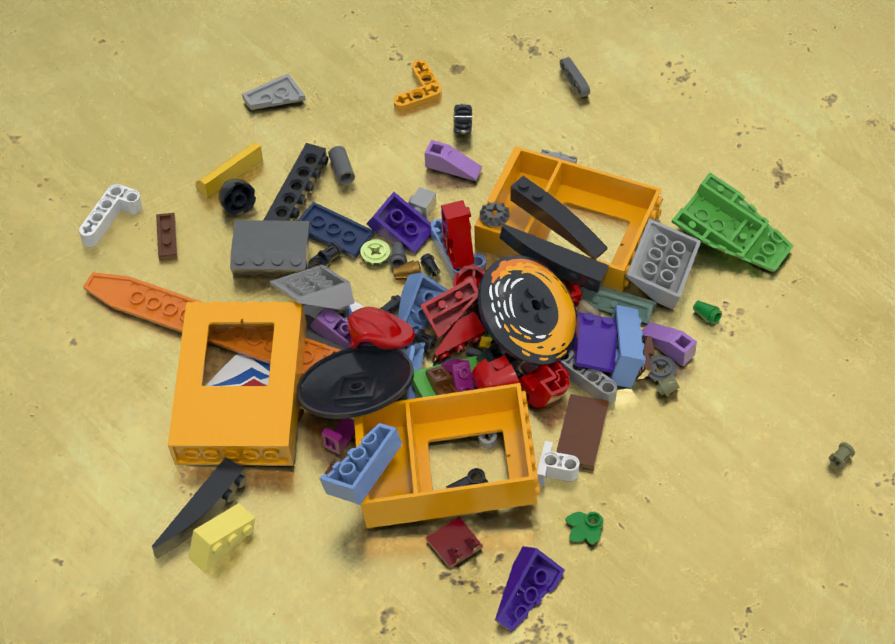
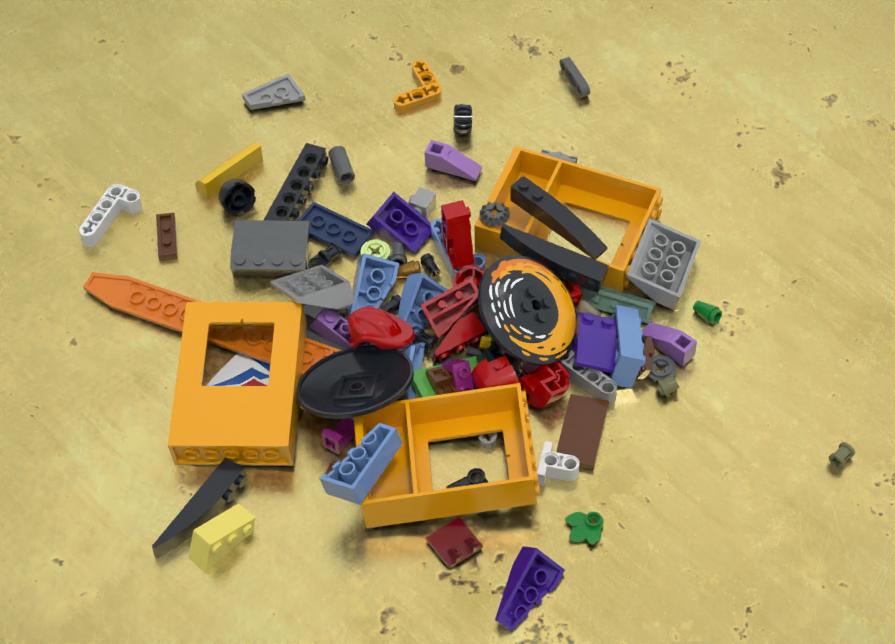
bright green wedge [671,173,793,272] -> none
none -> medium blue wedge [349,253,399,315]

